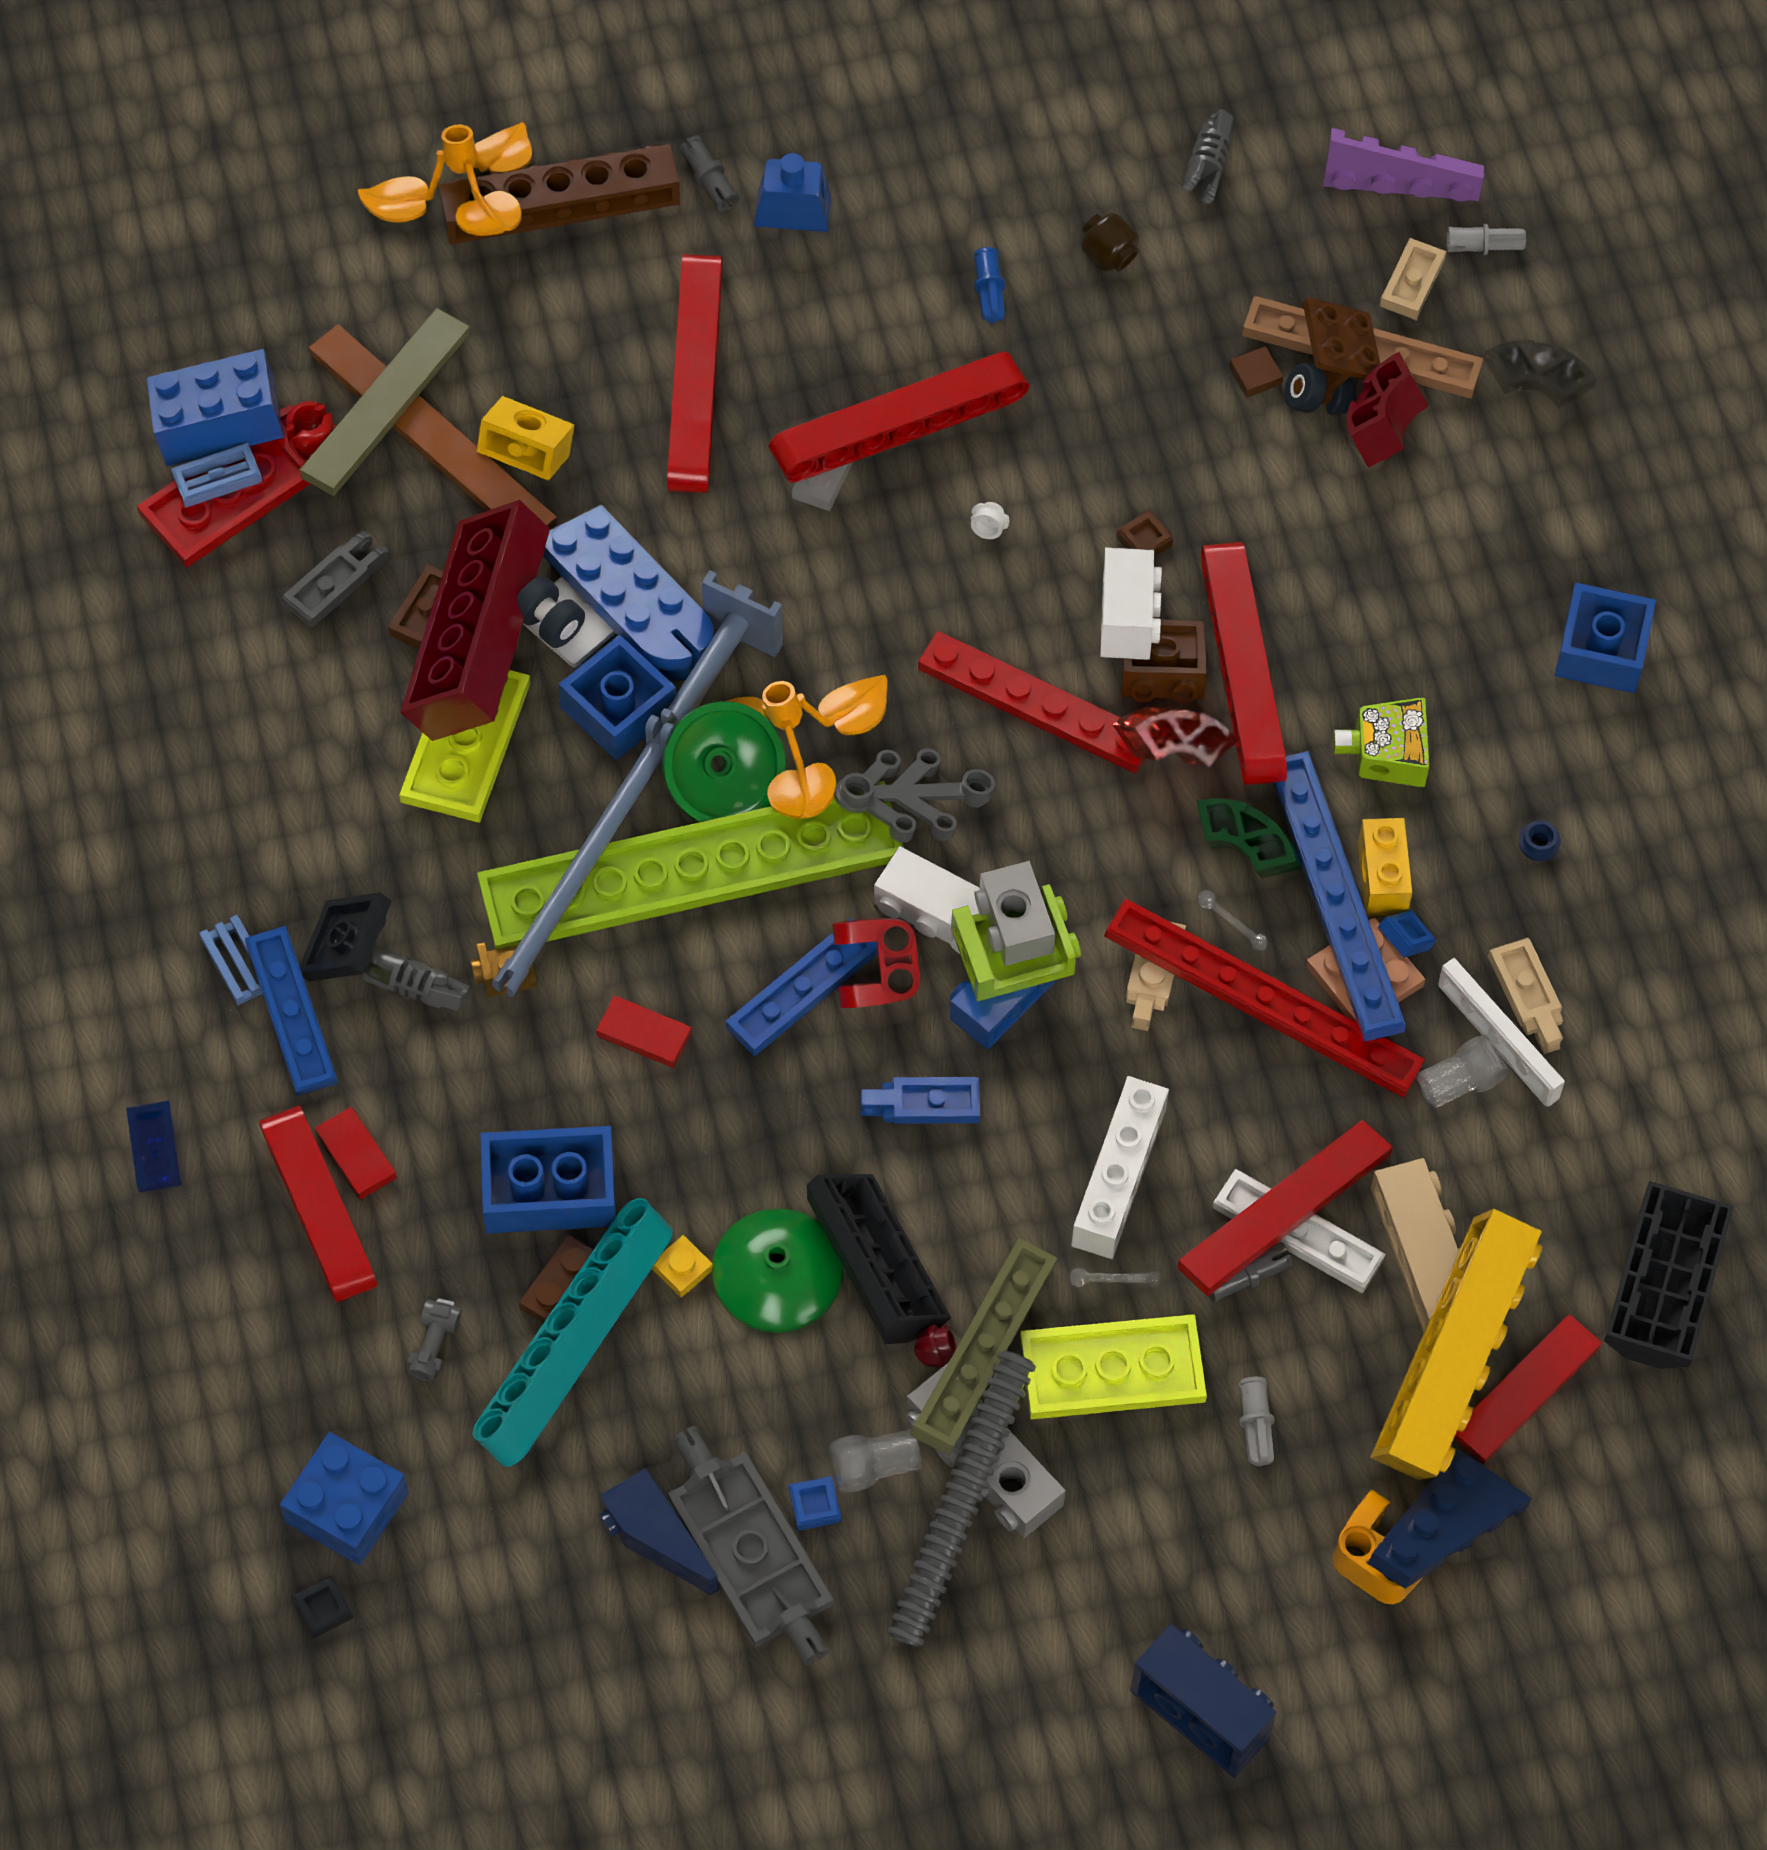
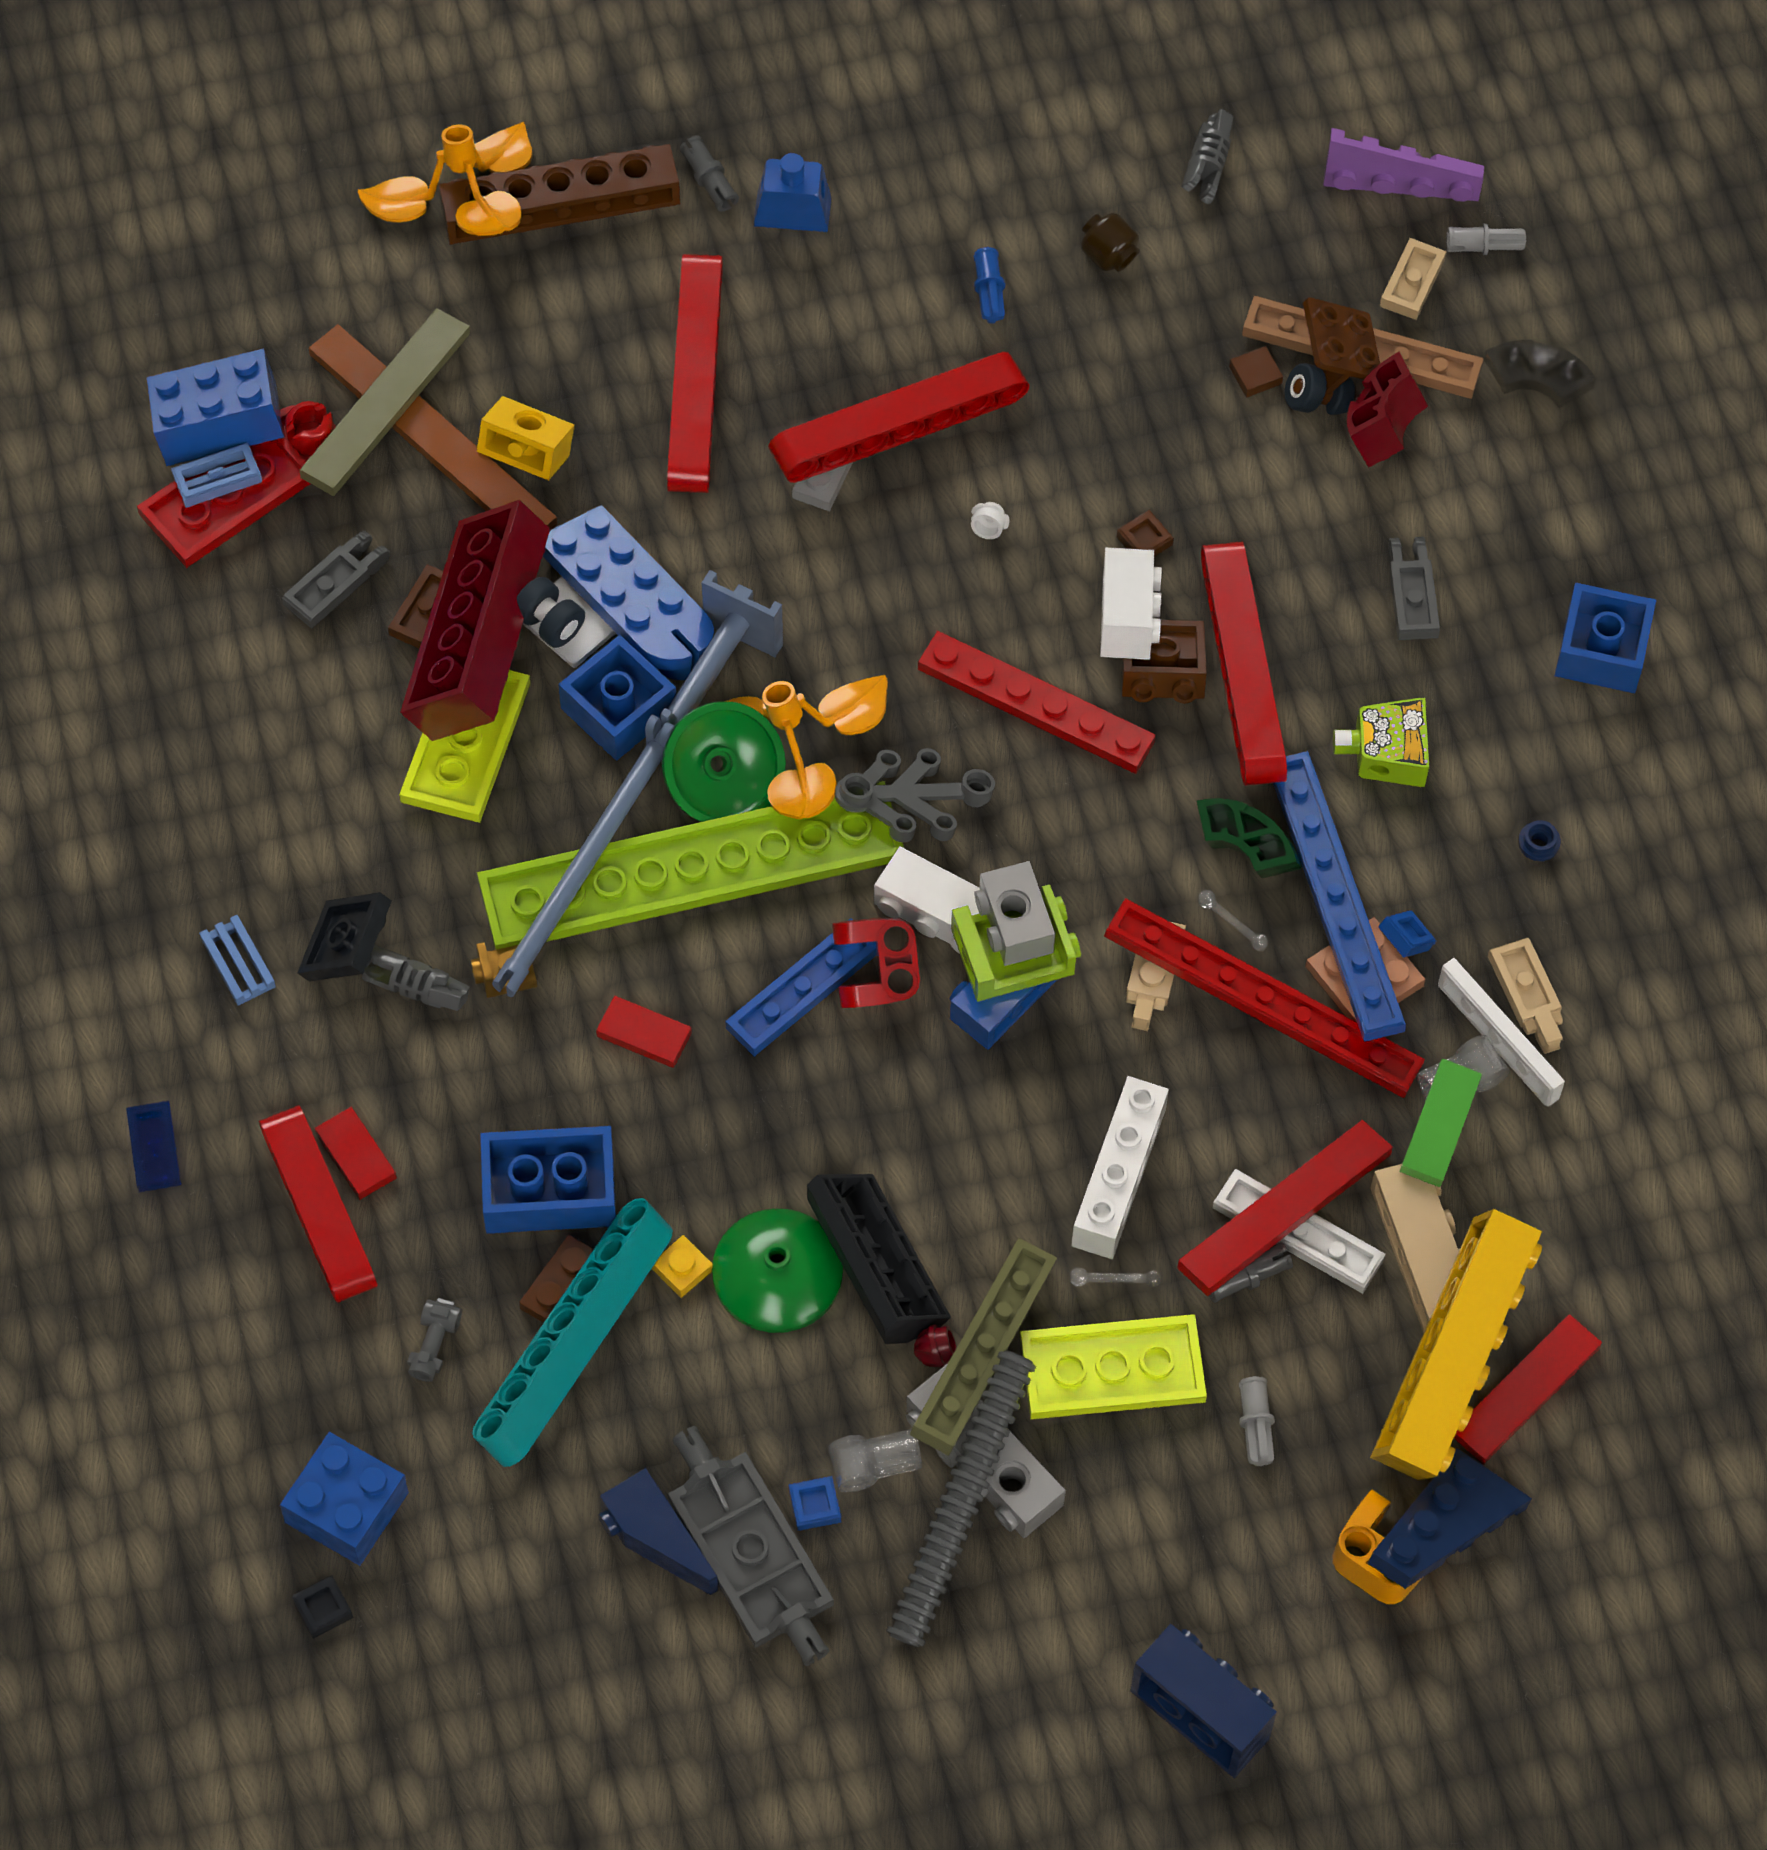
blue tile [245,926,338,1096] -> none
blue hinge [860,1077,980,1124] -> none
clear red brick [1112,707,1238,767] -> none
yellow brick [1358,818,1412,917] -> none
black piece [1604,1181,1734,1369] -> none
none -> dark grey hinge [1388,537,1440,640]
none -> bright green tile [1399,1058,1482,1187]

